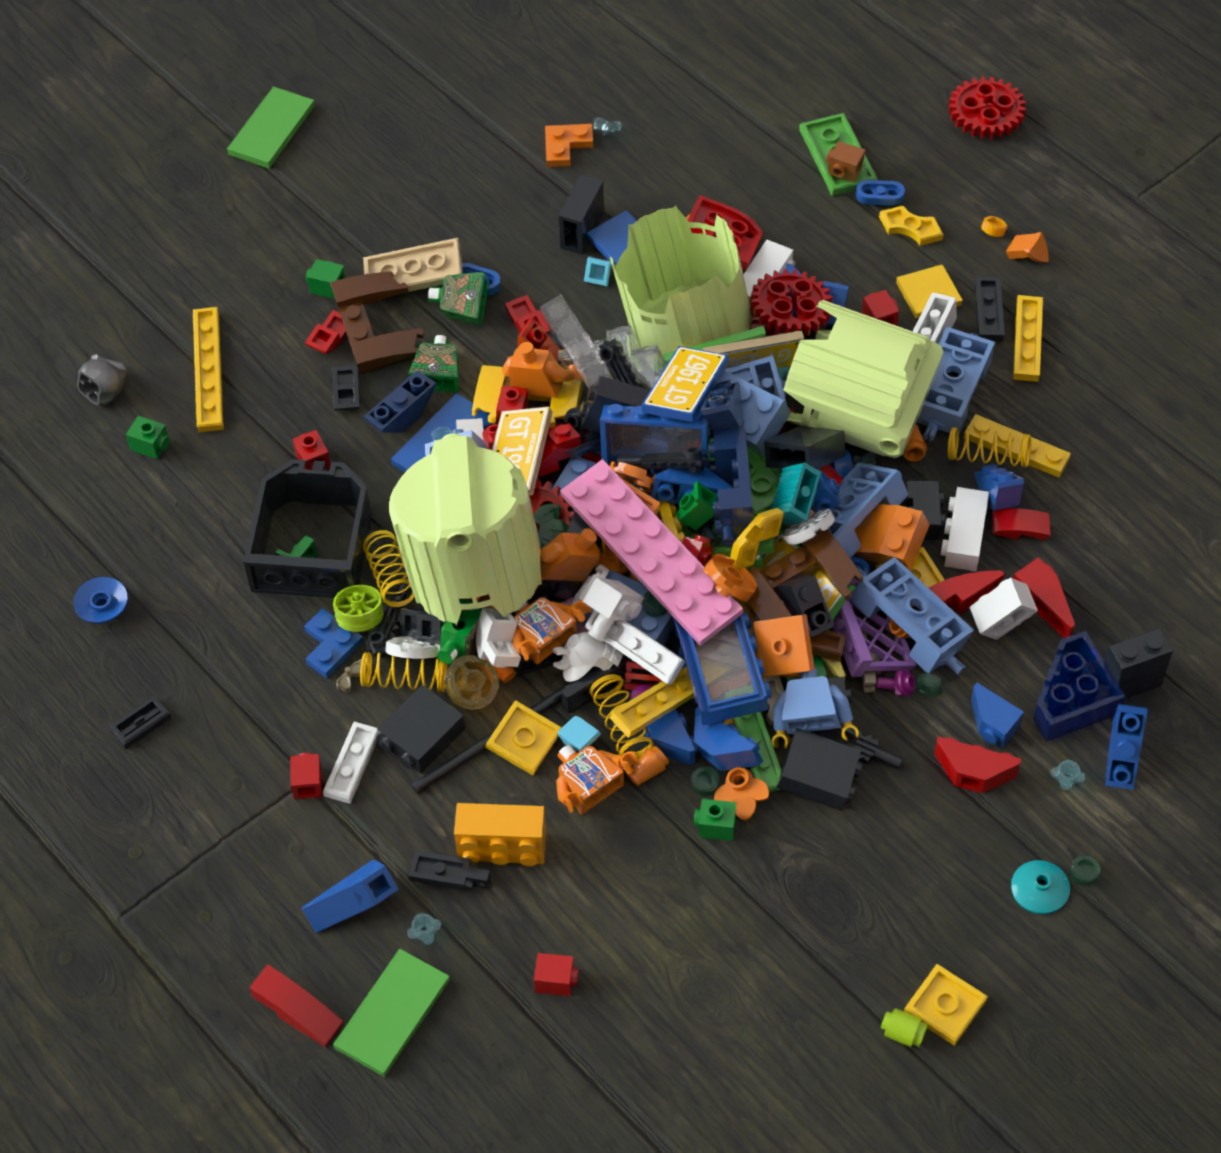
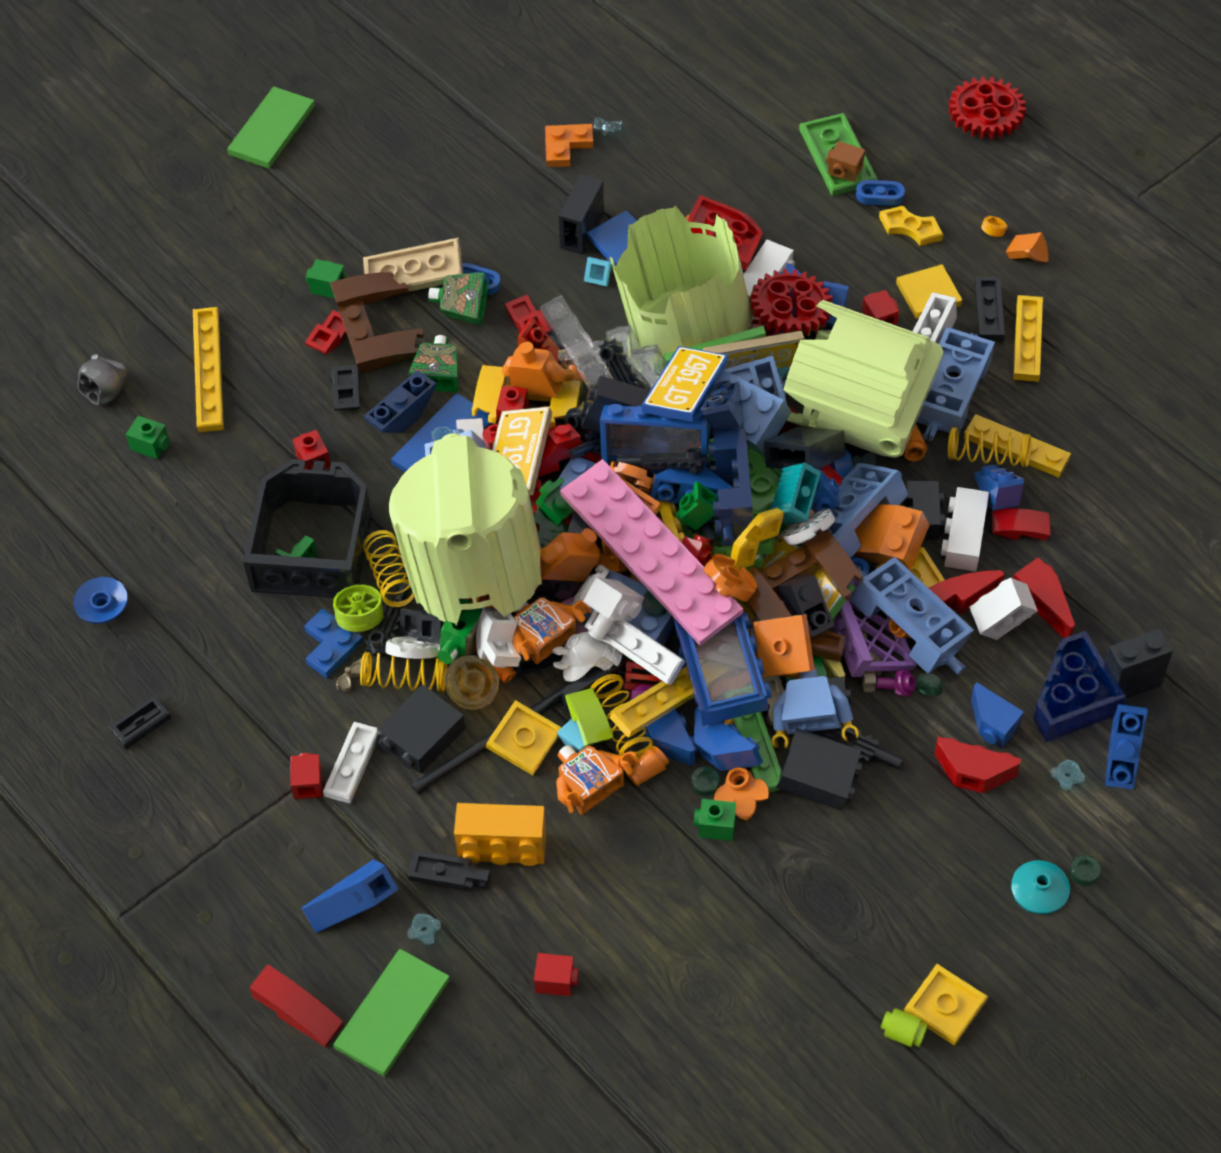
none -> green bracket [535,477,575,526]
none -> lime slope [565,688,613,747]

